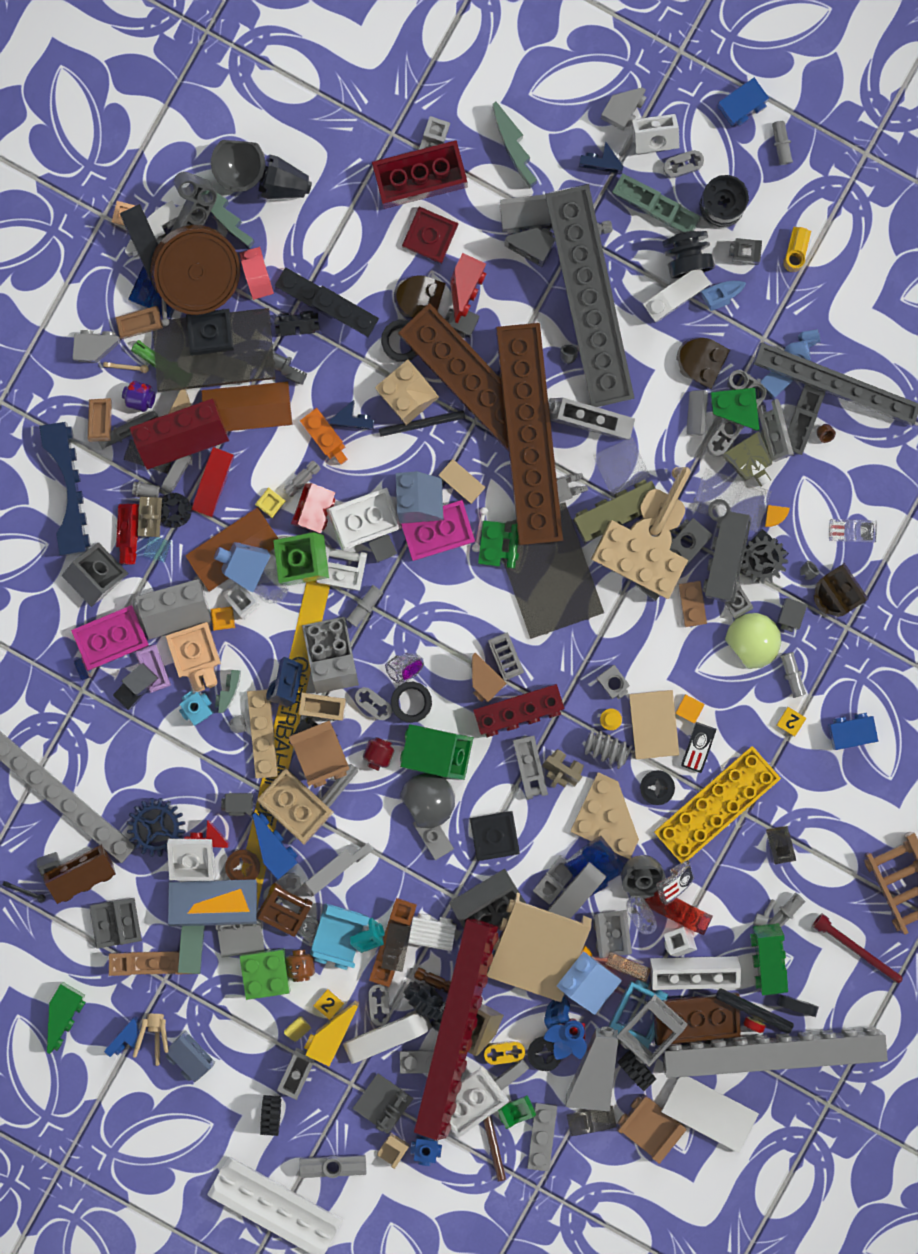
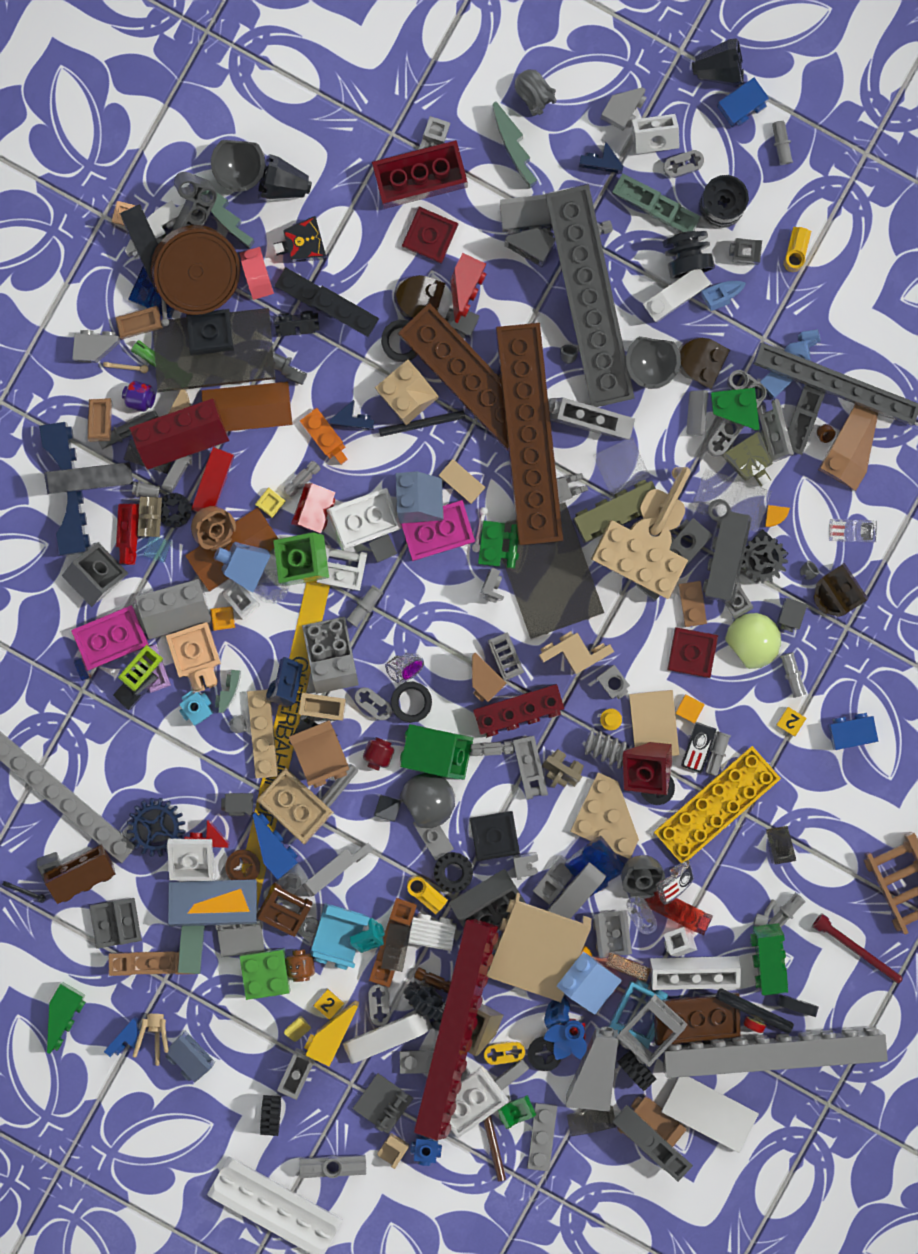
none -> black tile [44,462,133,494]
none -> lime slope [118,644,163,692]
none -> medium nougat cylinder [191,506,236,551]
none -> black torso [273,216,327,262]
none -> black slope [374,794,401,822]
none -> yellow piece [407,875,448,915]
none -> black tyre [434,852,473,892]
none -> light grey axle [471,741,514,756]
none -> light grey bracket [480,568,504,603]
none -> light grey hinge [513,852,539,880]
none -> dark grey piece [515,69,557,116]
none -> tan bracket [538,631,614,674]
none -> dark grey slope [612,1105,693,1182]
none -> dark red slope [623,742,672,795]
none -> dark grey cylinder [626,336,681,389]
none -> dark red tile [667,627,718,678]
none -> black cone [692,38,744,86]
none -> light grey axle [705,731,731,776]
none -> medium nougat wedge [818,404,878,491]

